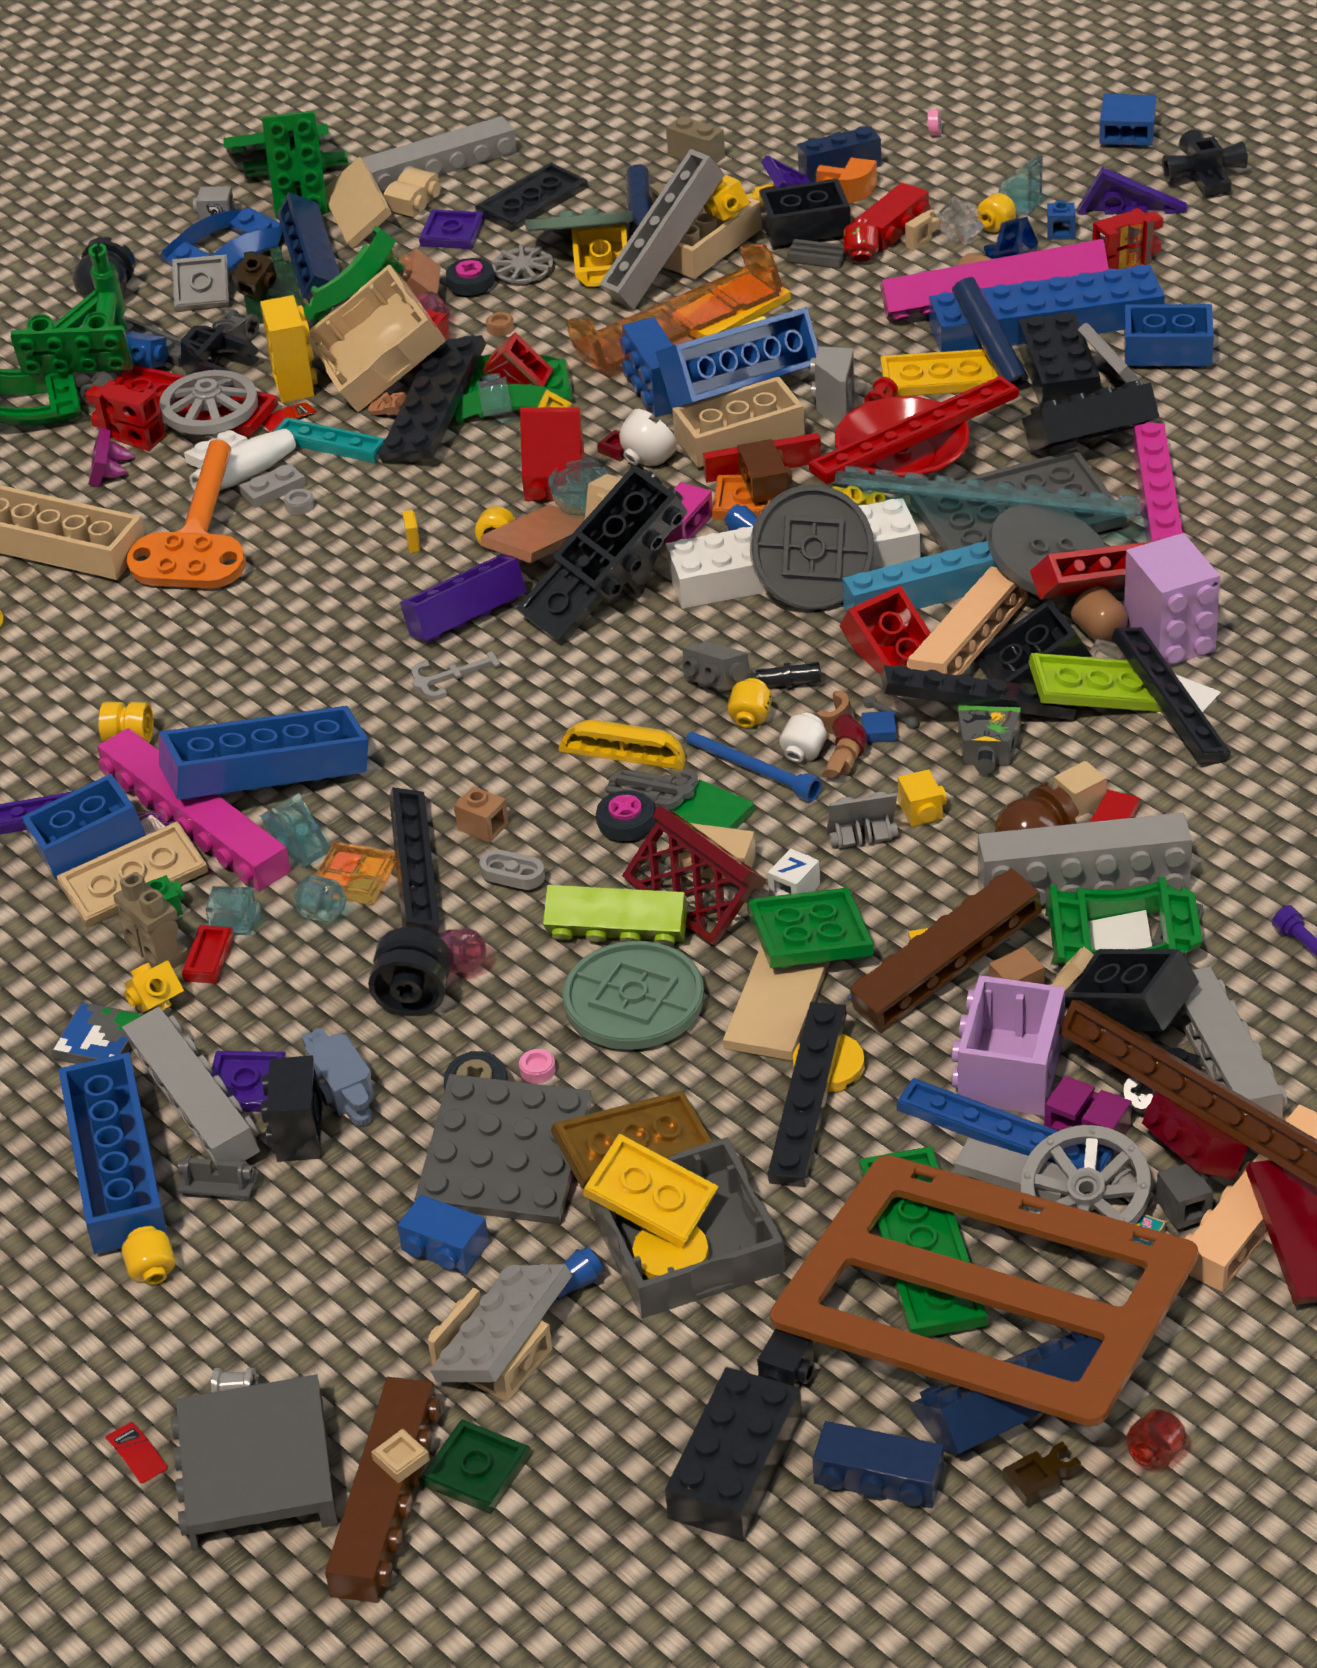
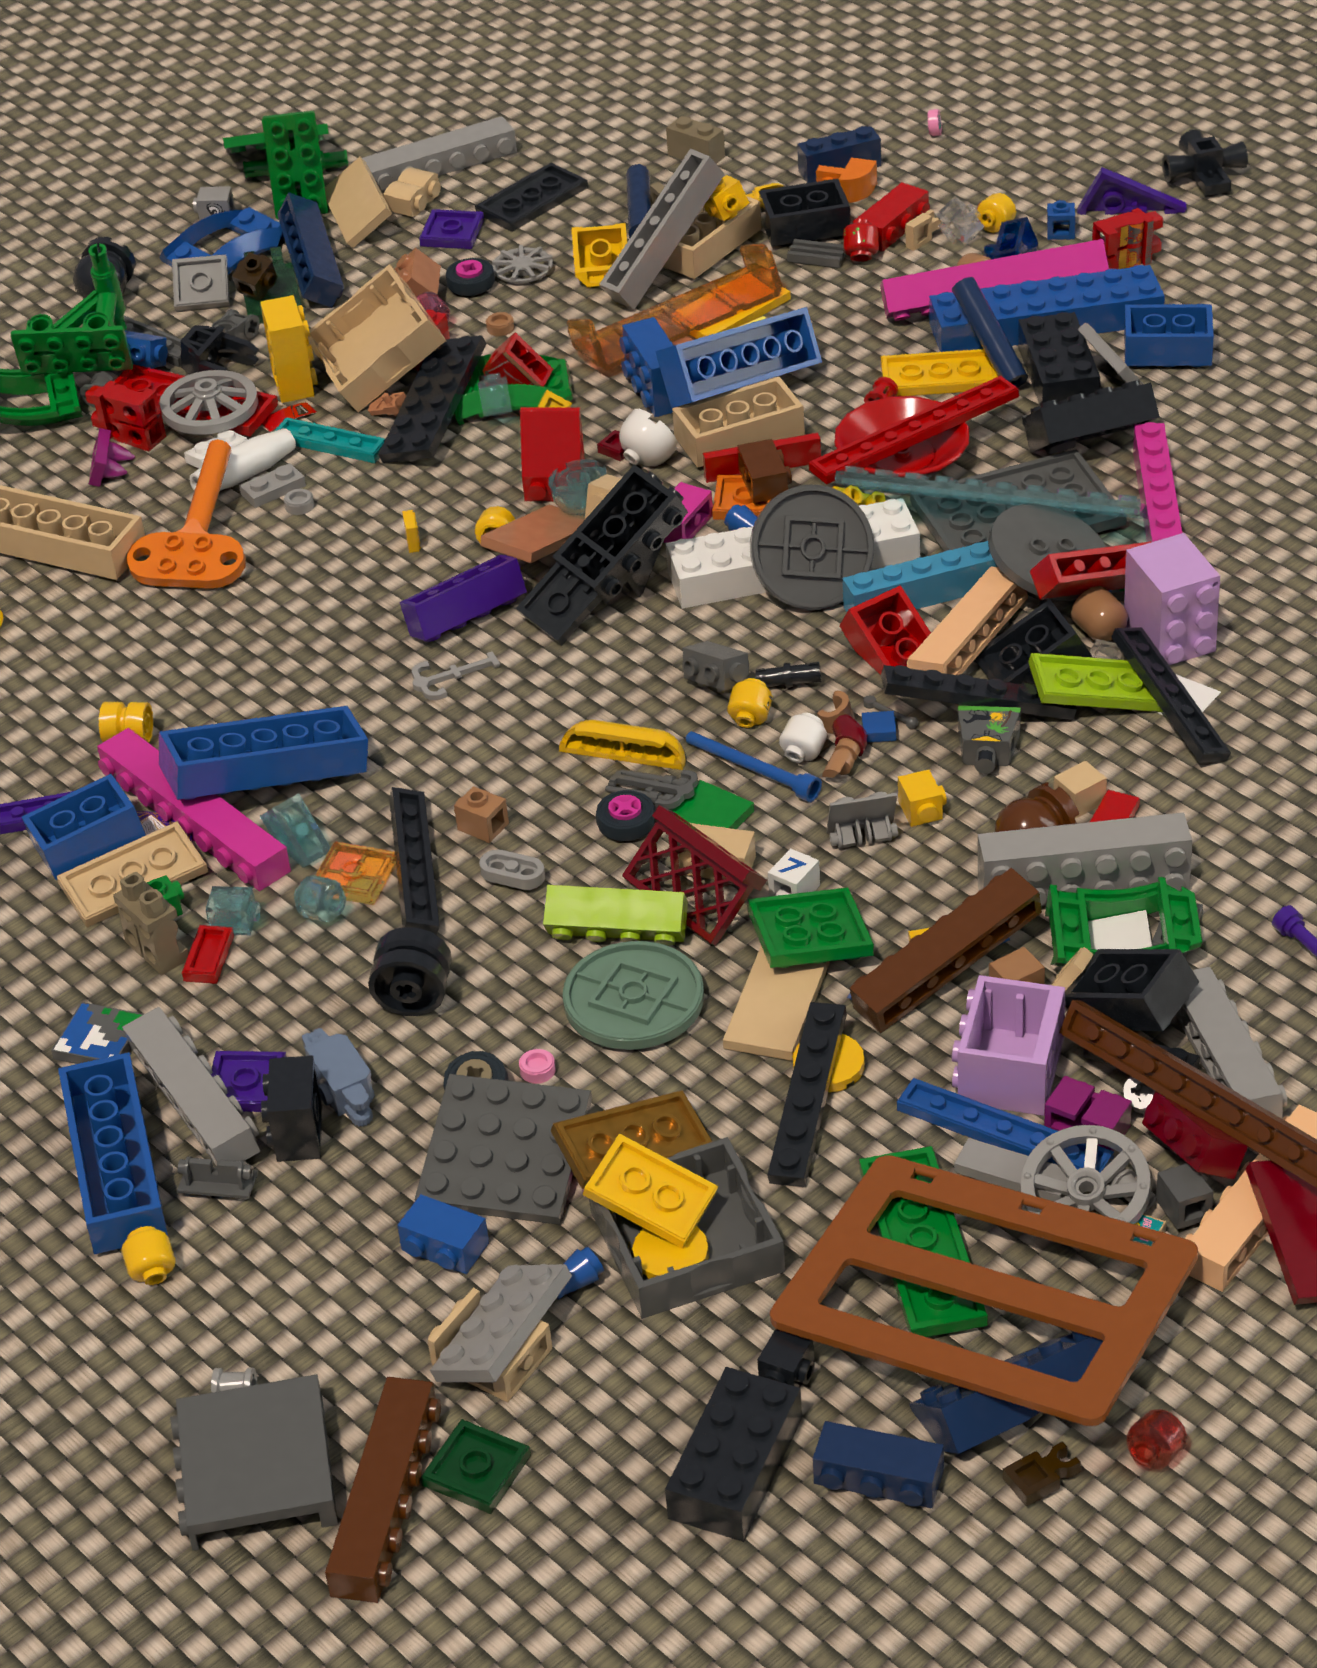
red sticker [105,1422,167,1484] -> none
yellow brick [124,960,184,1013] -> none
green wedge [304,226,405,330] -> none
tan tile [371,1429,430,1484] -> none
clear pink head [439,928,487,973] -> none
sand green plate [525,208,634,231] -> none
dark purple tile [761,155,811,188] -> none
light grey slope [810,346,855,426] -> none
clear light blue slope [998,155,1043,216] -> none
blue brick [1099,94,1157,147] -> none

